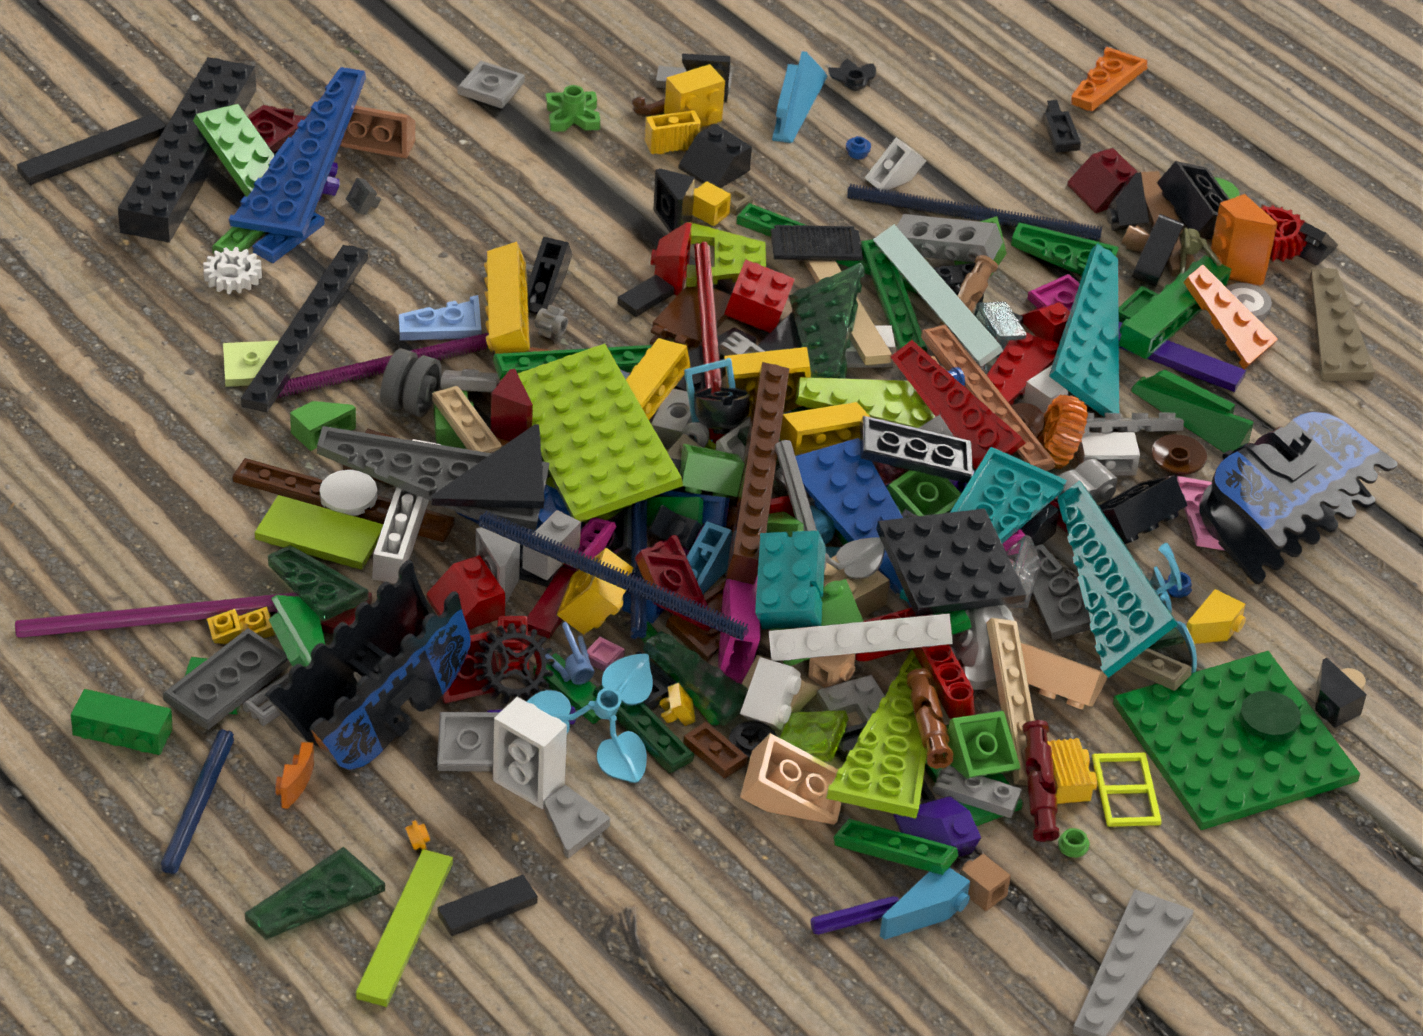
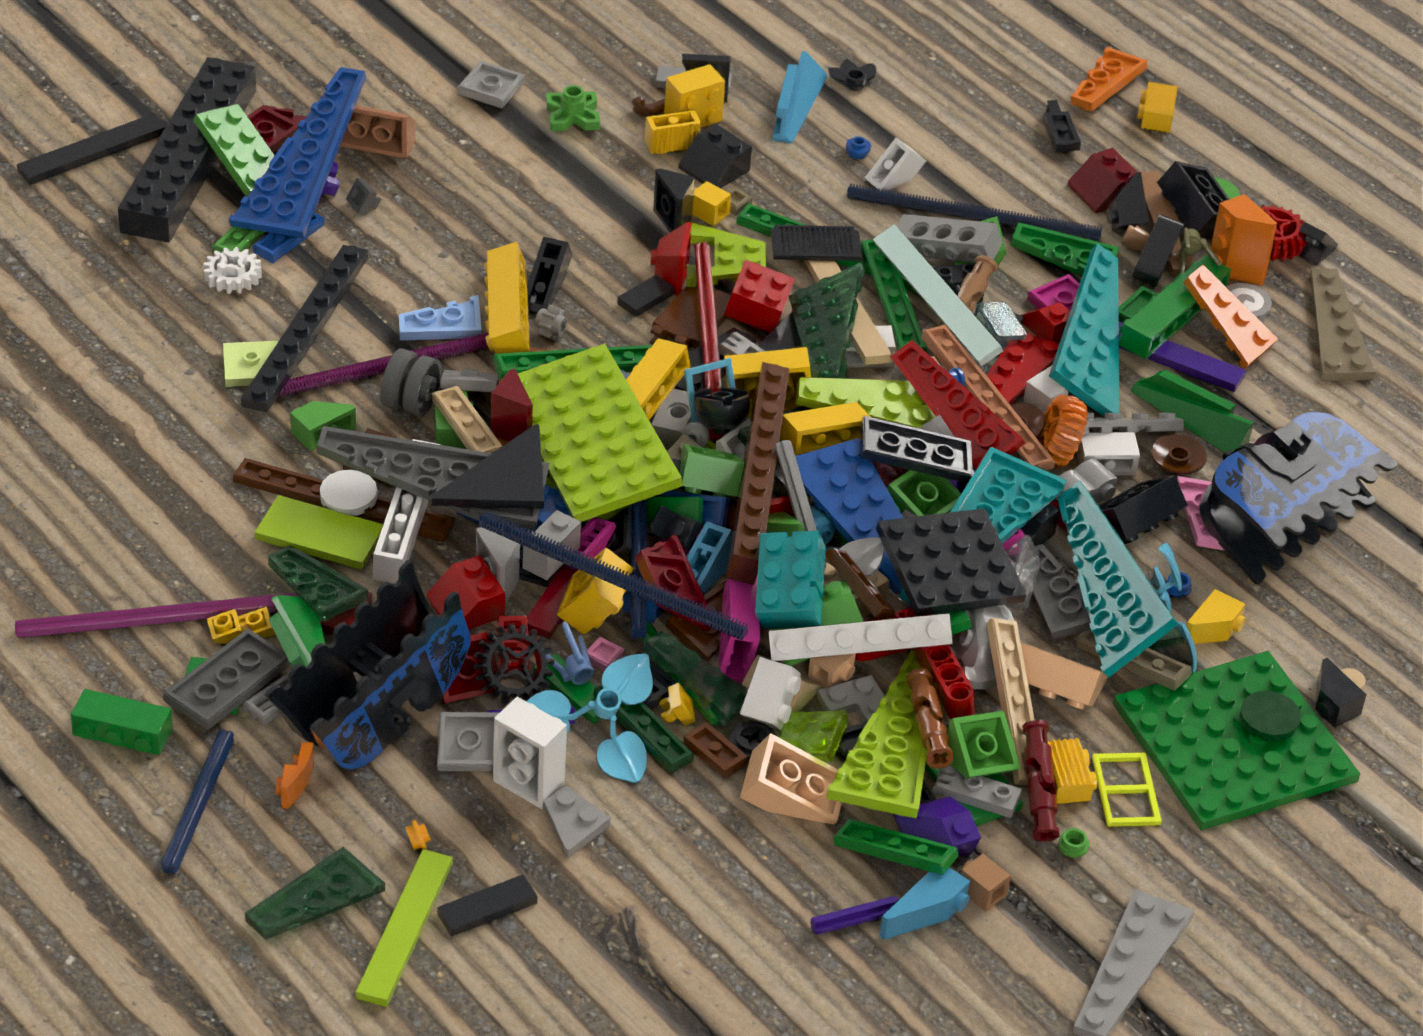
none -> reddish brown tile [825,548,896,620]
none -> yellow brick [1137,82,1178,133]

